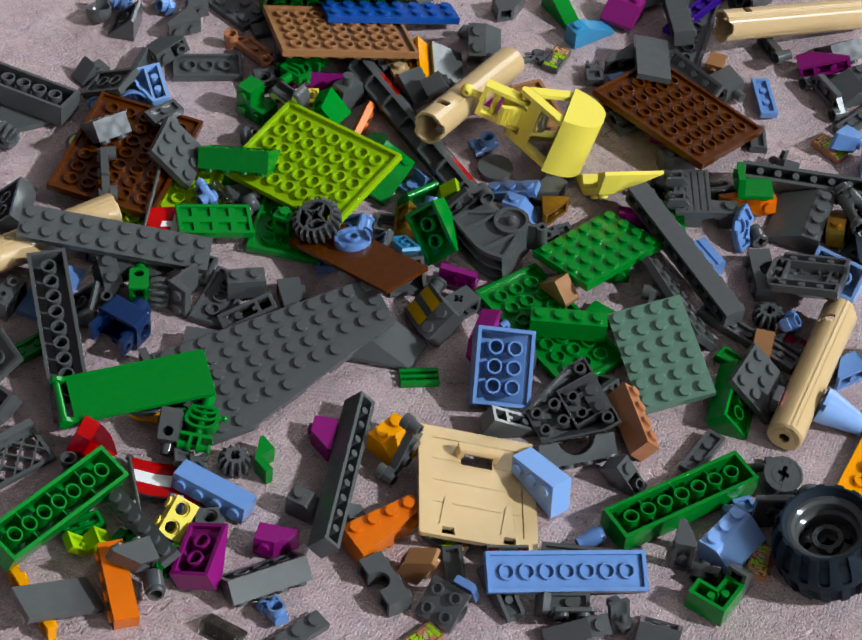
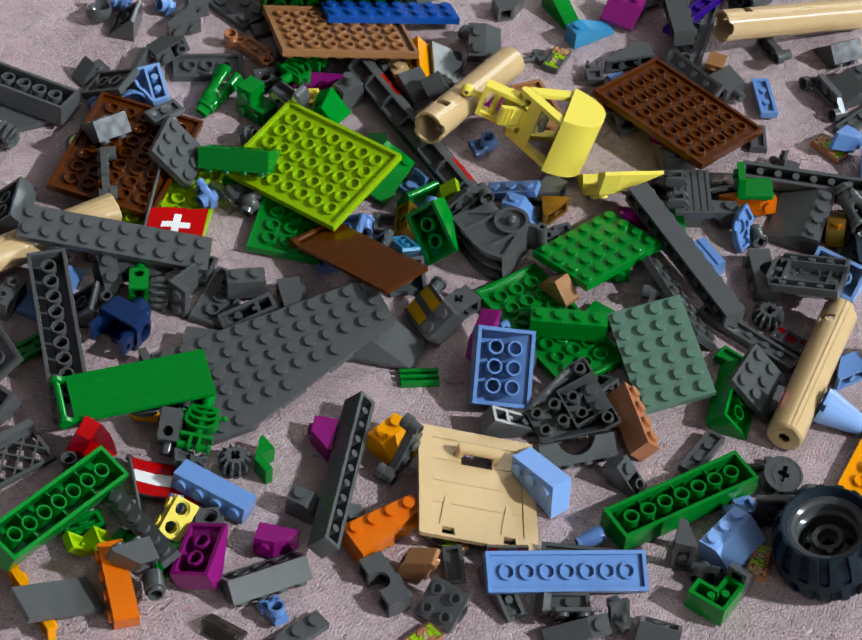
green plate [174,204,254,238] -> none
green brick [272,206,294,238] -> none
dark grey gear [291,196,342,244] -> none
medium blue tile [333,226,371,252] -> none
orange plate [352,101,375,135] -> none
magenta bracket [439,263,479,292] -> none
medium blue tile [453,575,480,603] -> none
dark grey tile [477,154,513,182] -> none
dark grey tile [633,34,671,85] -> none
medium nougat slope [753,328,776,358] -> none
medium blue plate [778,310,802,332] -> none
magenta slope [796,51,851,77] -> none
none -> green piece [195,63,244,118]

